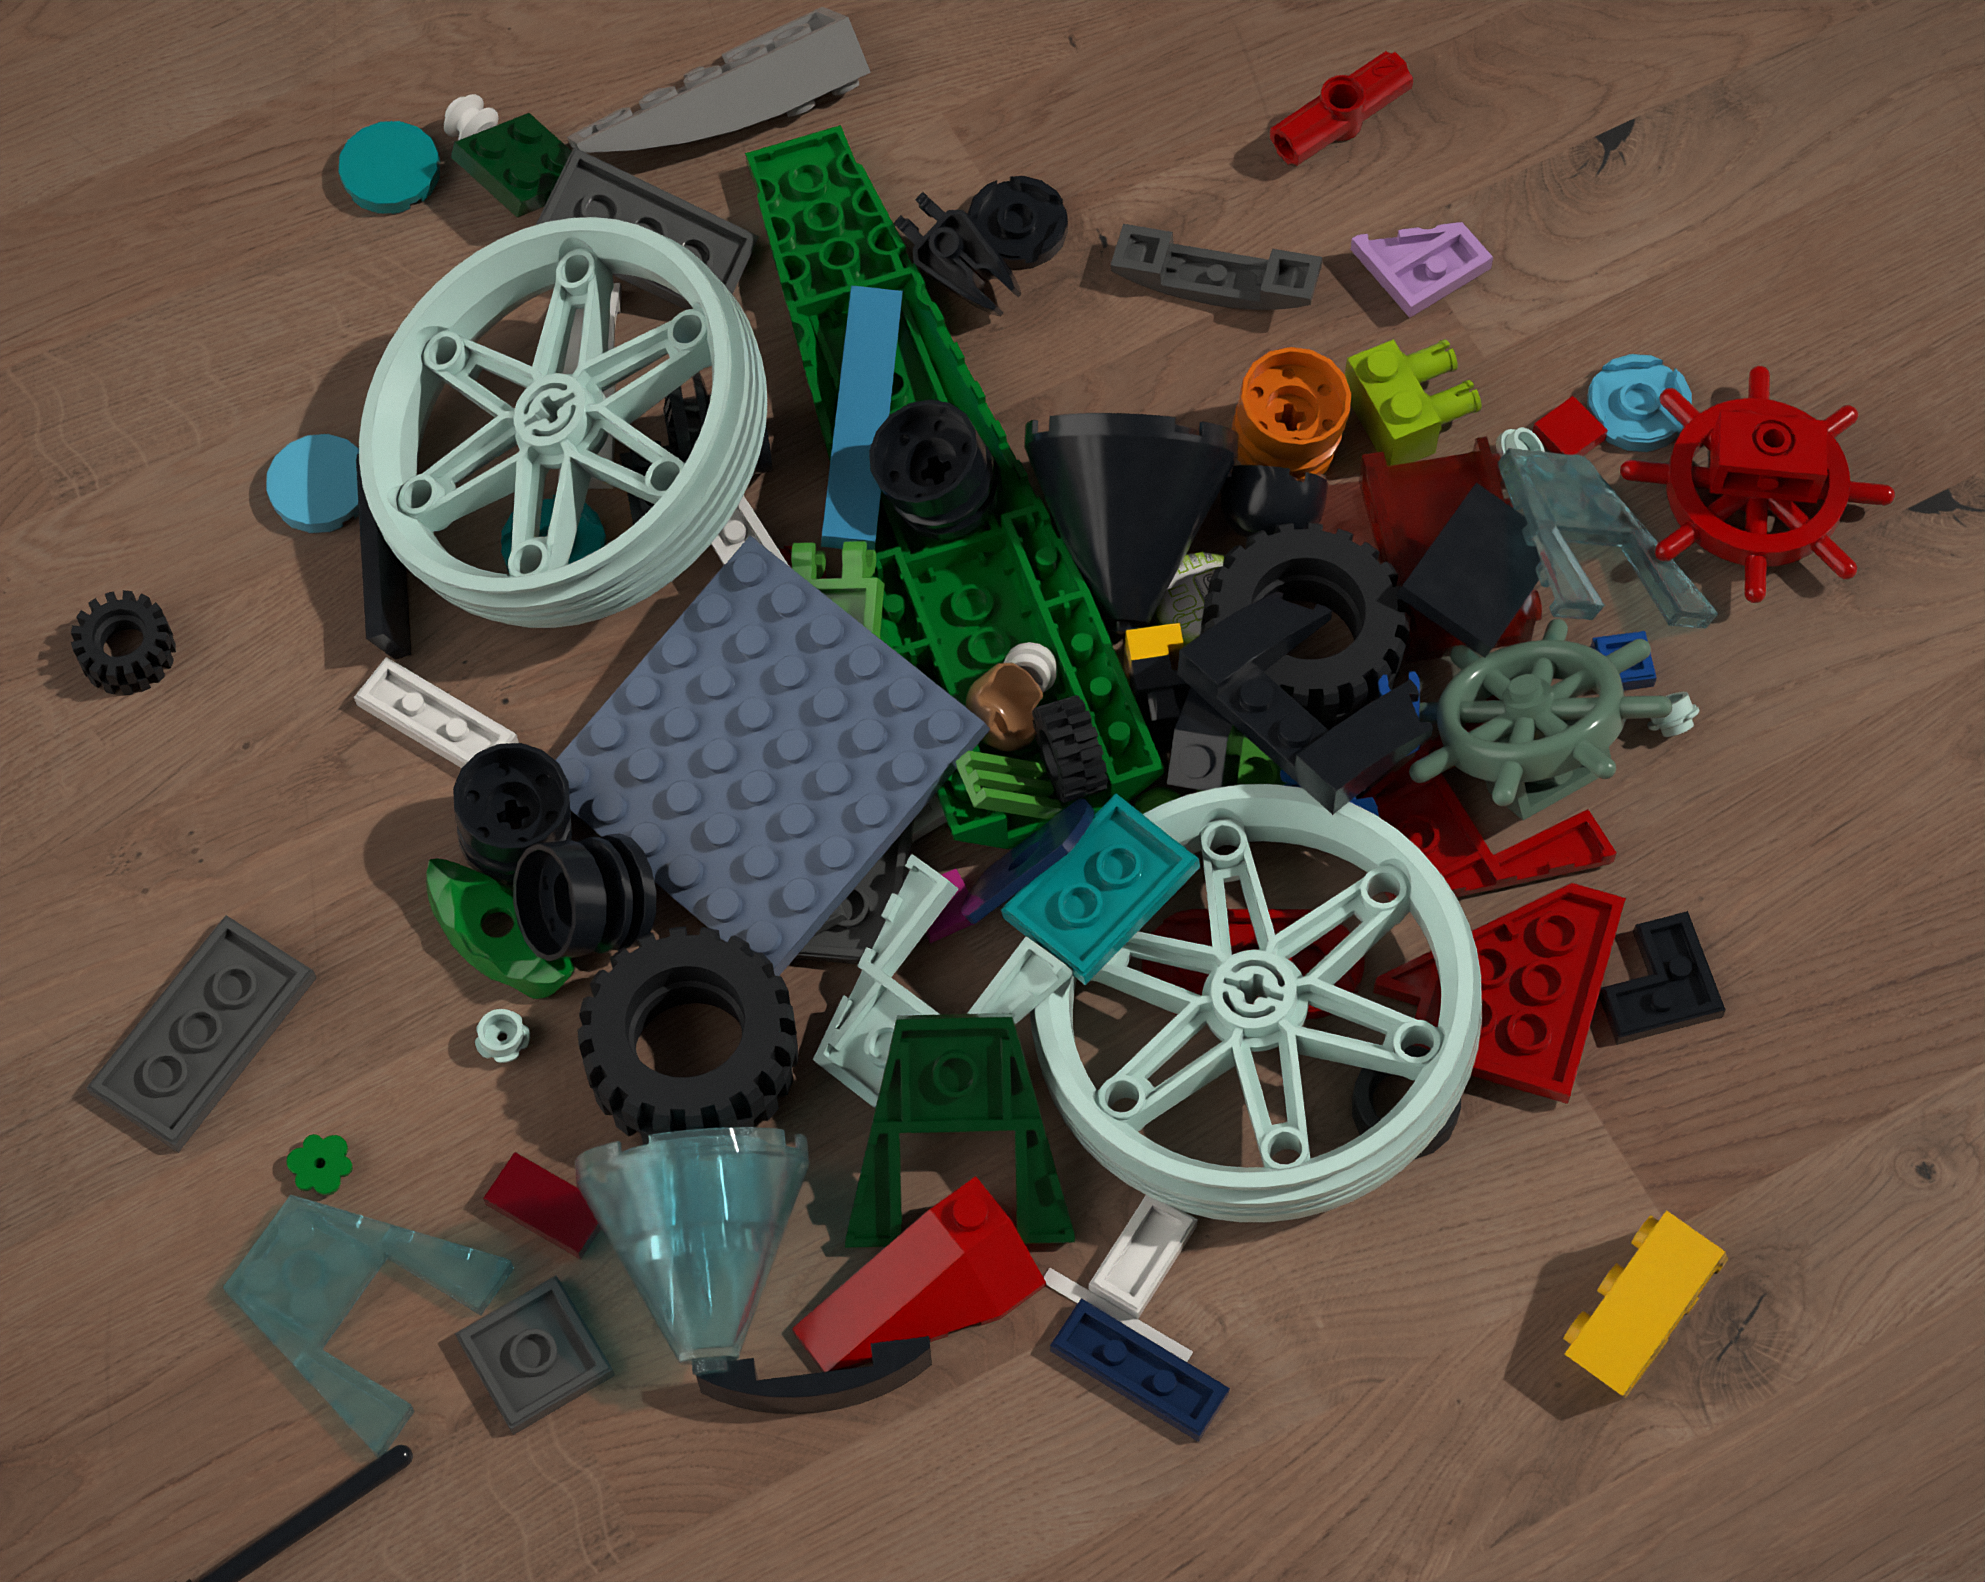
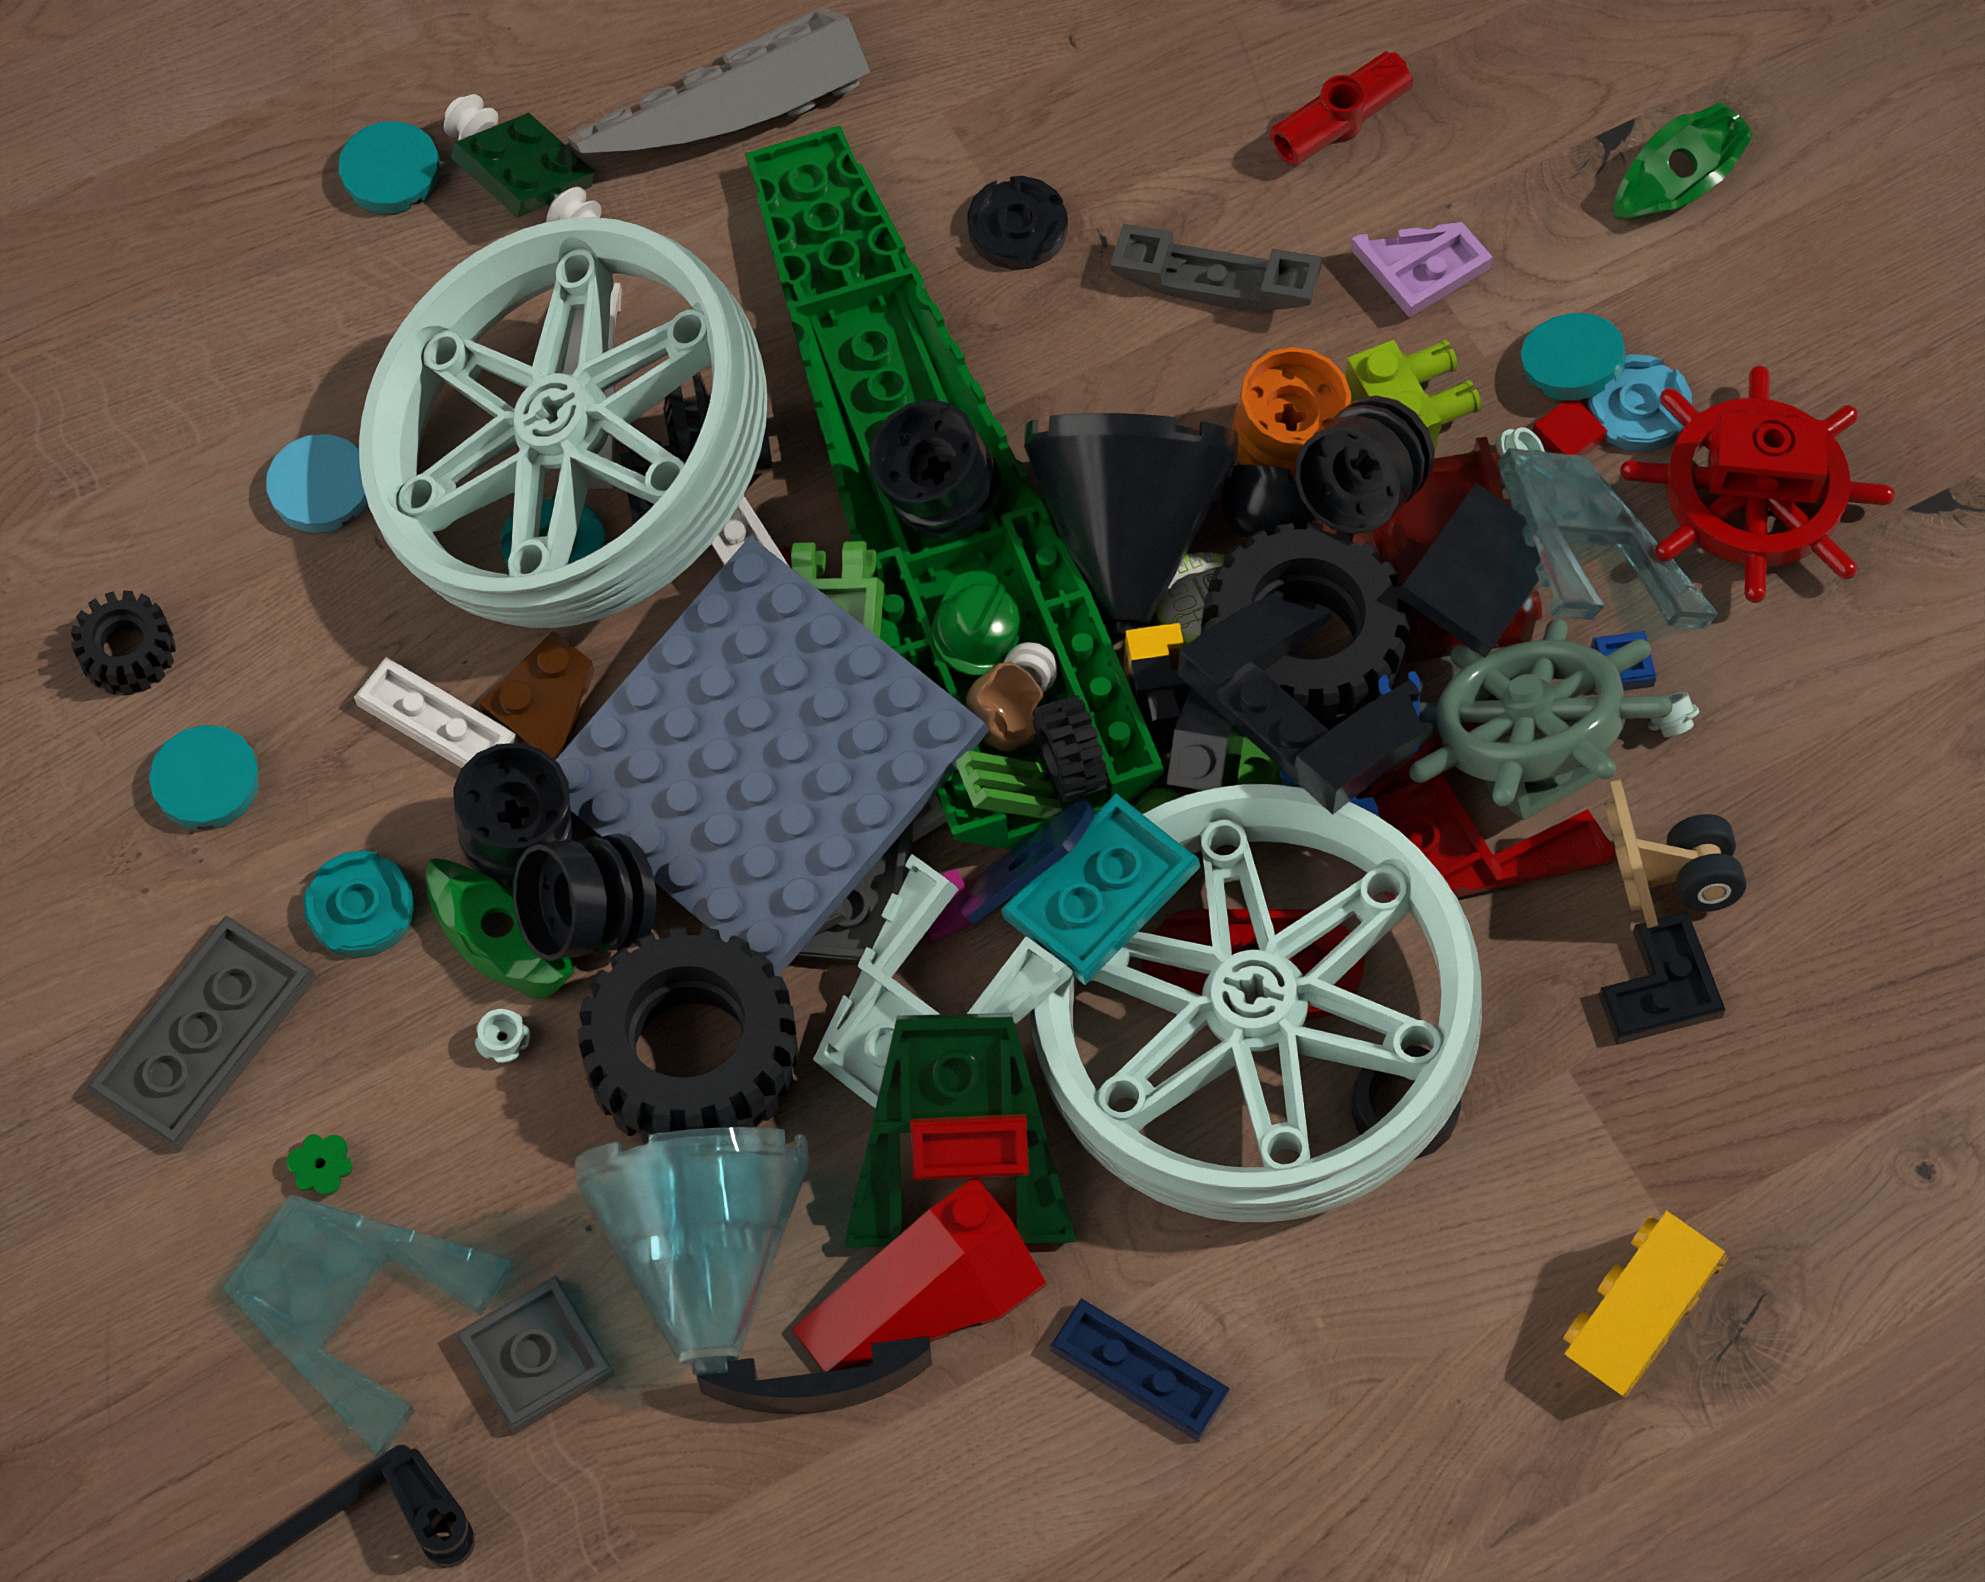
black tile [356,454,411,660] -> none
dark red tile [483,1152,612,1260] -> none
dark grey tile [536,147,759,310] -> none
dark azure tile [821,285,903,550] -> none
black hinge [893,192,1021,317] -> none
white sticker [1044,1268,1193,1362] -> none
white tile [1089,1195,1198,1319] -> none
red wing [1373,883,1626,1104] -> none
none -> teal tile [149,725,260,830]
none -> teal tile [303,850,415,958]
none -> black piece [382,1448,475,1567]
none -> reddish brown wing [479,630,594,760]
none -> red tile [910,1114,1029,1180]
none -> green piece [931,571,1026,676]
none -> black wheel [1295,395,1435,534]
none -> teal tile [1520,313,1626,401]
none -> plate [1604,779,1747,928]
none -> green piece [1613,102,1753,221]

